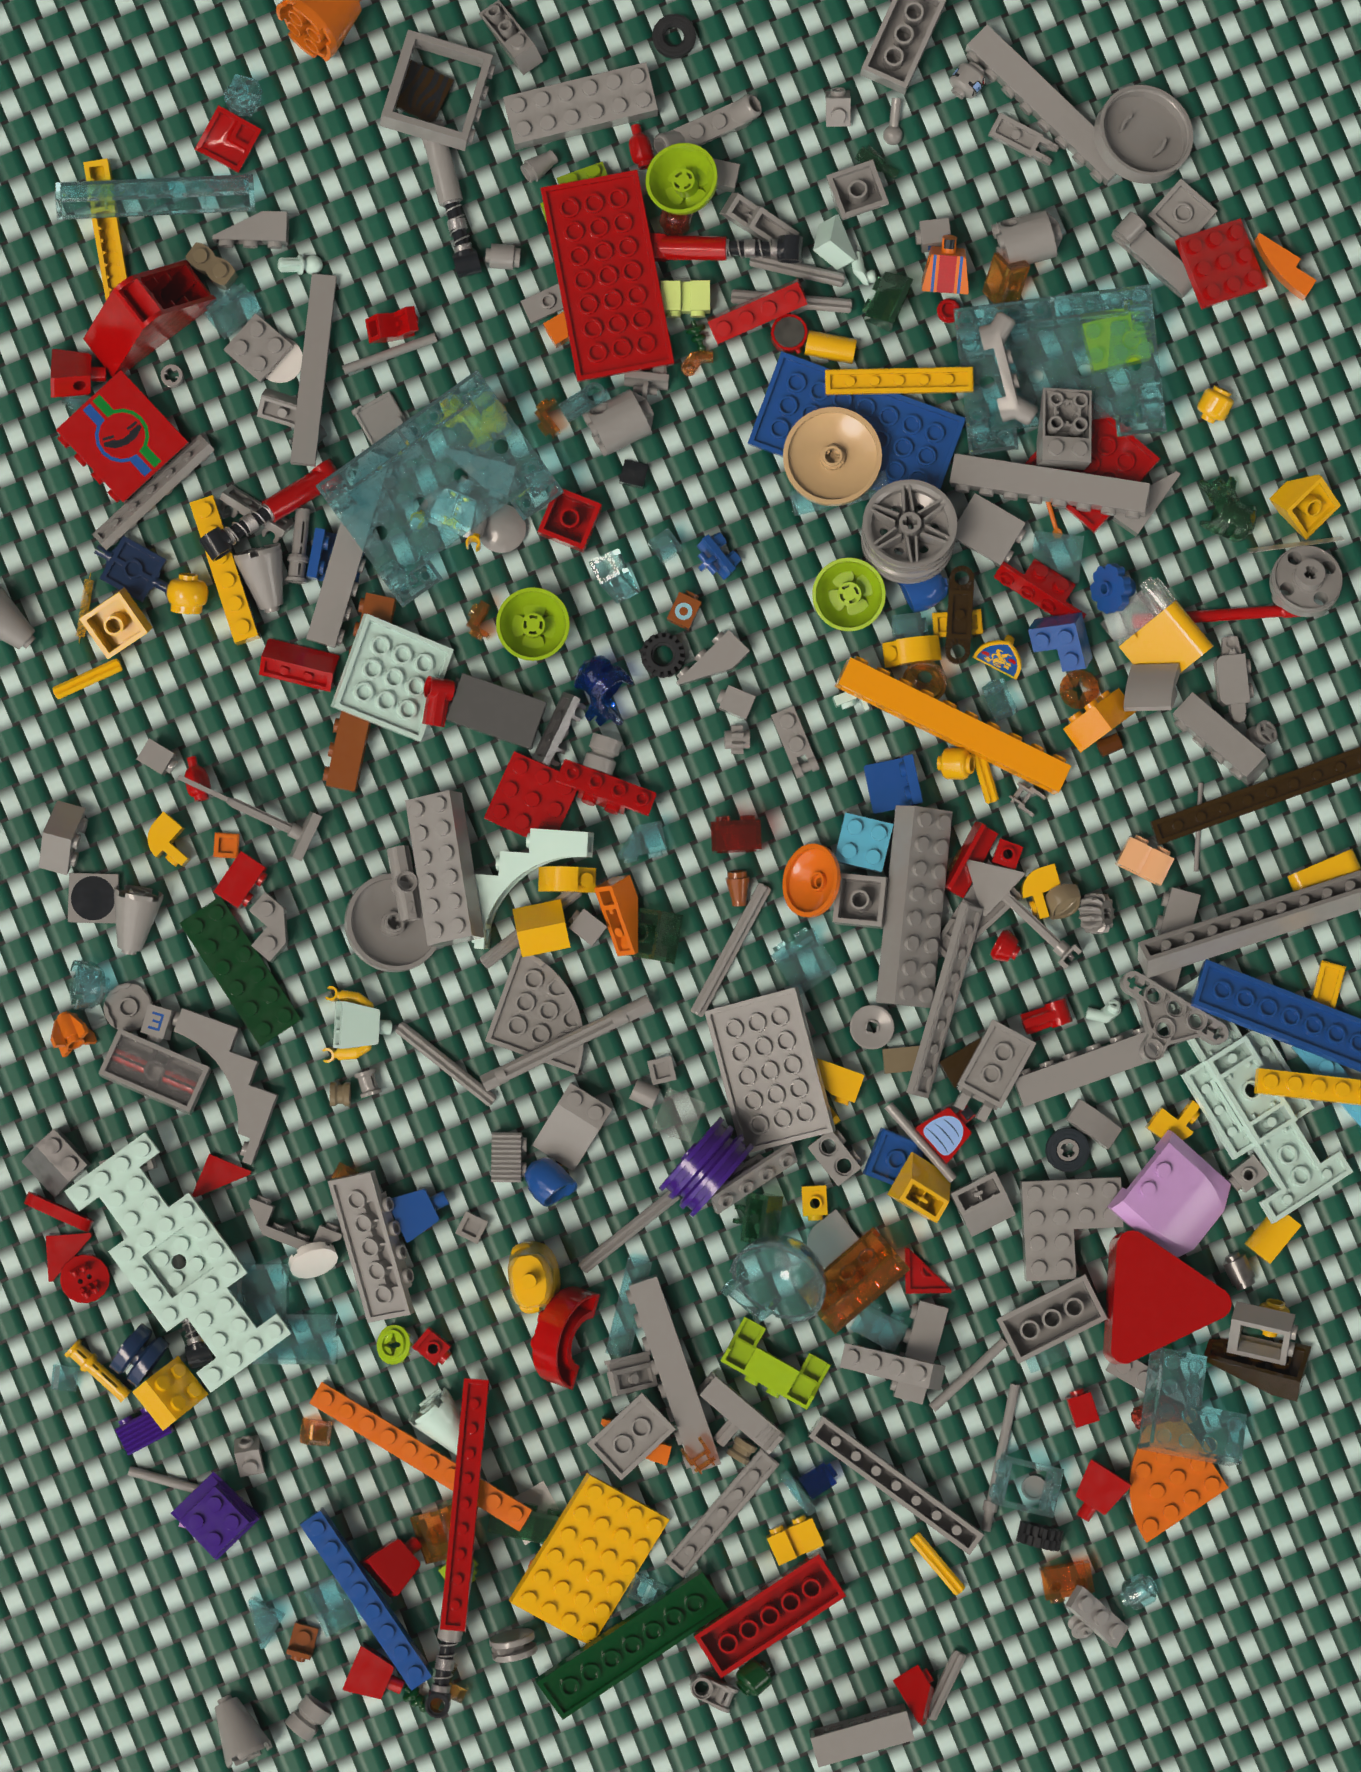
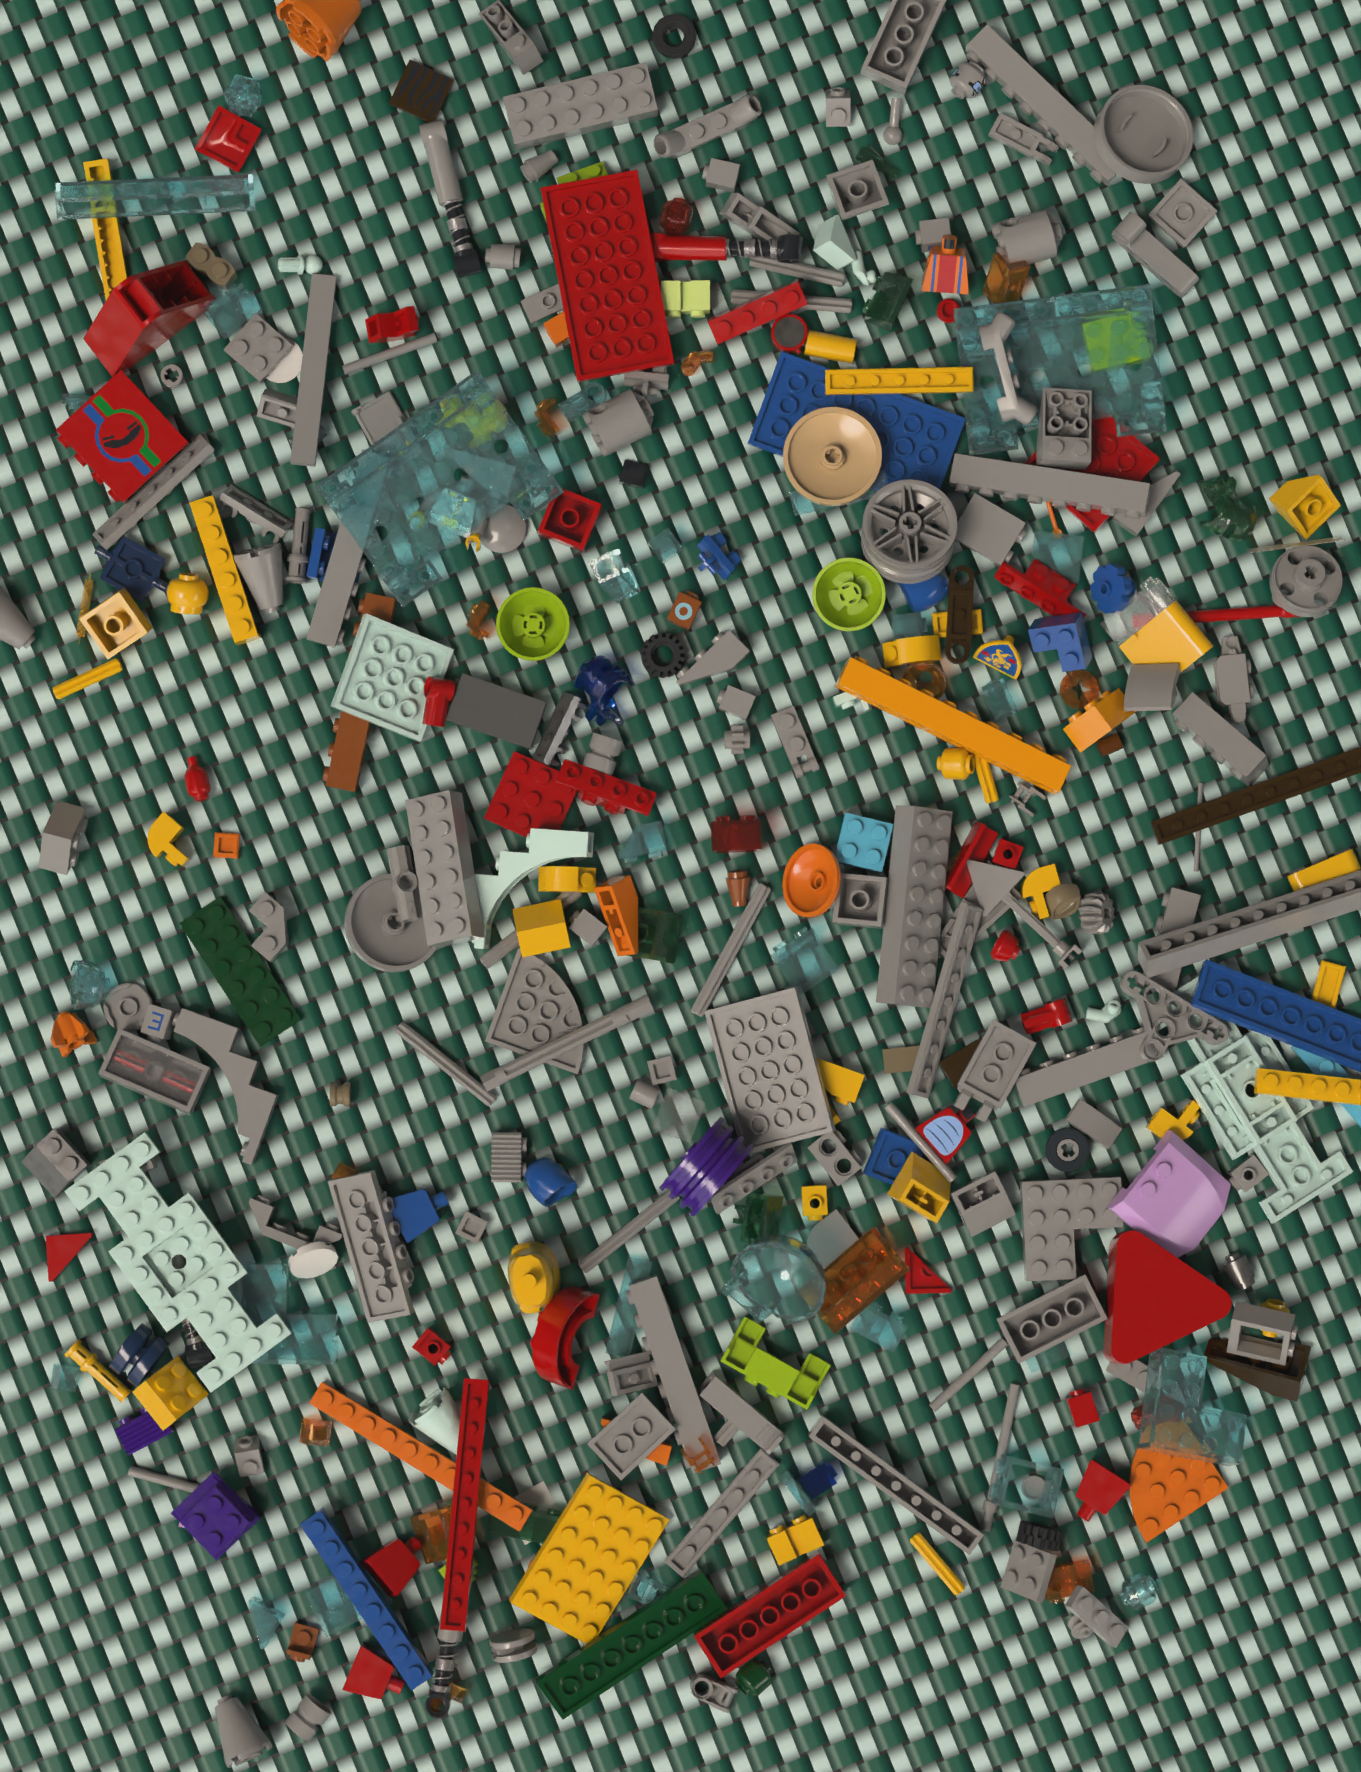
red beam [24,1191,94,1232] -> none
red torso [50,349,106,398] -> none
red plate [60,1254,110,1303] -> none
black tile [68,873,120,924] -> none
light grey cone [114,885,164,955] -> none
light grey brick [136,738,178,776] -> none
light grey piece [177,775,322,861] -> none
red tile [192,1154,252,1197] -> none
piece [199,459,344,562] -> none
light grey slope [212,211,289,249] -> none
red brick [213,851,268,909] -> none
red panel [259,638,339,692] -> none
light aqua torso [322,986,392,1063] -> none
light grey bush [354,1068,382,1098] -> none
lime gear [377,1325,413,1365] -> none
light grey window [380,30,496,151] -> none
dark green hair [402,1685,426,1712] -> none
light grey slope [532,1083,613,1171] -> none
red plant [629,124,655,170] -> none
lime piece [646,143,718,215] -> none
dark green hair [686,320,706,352] -> none
dark tan wheel [726,1435,757,1465] -> none
light grey brick [809,1703,915,1767] -> none
light grey brick [840,1343,946,1390] -> none
light grey piece [850,1005,894,1049] -> none
blue bracket [864,754,923,814] -> none
light grey brick [890,1299,949,1405] -> none
red slope [893,1665,934,1726] -> none
light grey axle [928,1650,966,1721] -> none
light nougat brick [1115,835,1174,886] -> none
red plate [1175,218,1267,310] -> none
yellow head [1197,385,1234,424] -> none
yellow brick [1244,1215,1302,1264] -> none
light grey wheel [1246,720,1277,750] -> none
orange slope [1254,233,1317,301] -> none
none -> light grey plate [1001,1540,1057,1603]

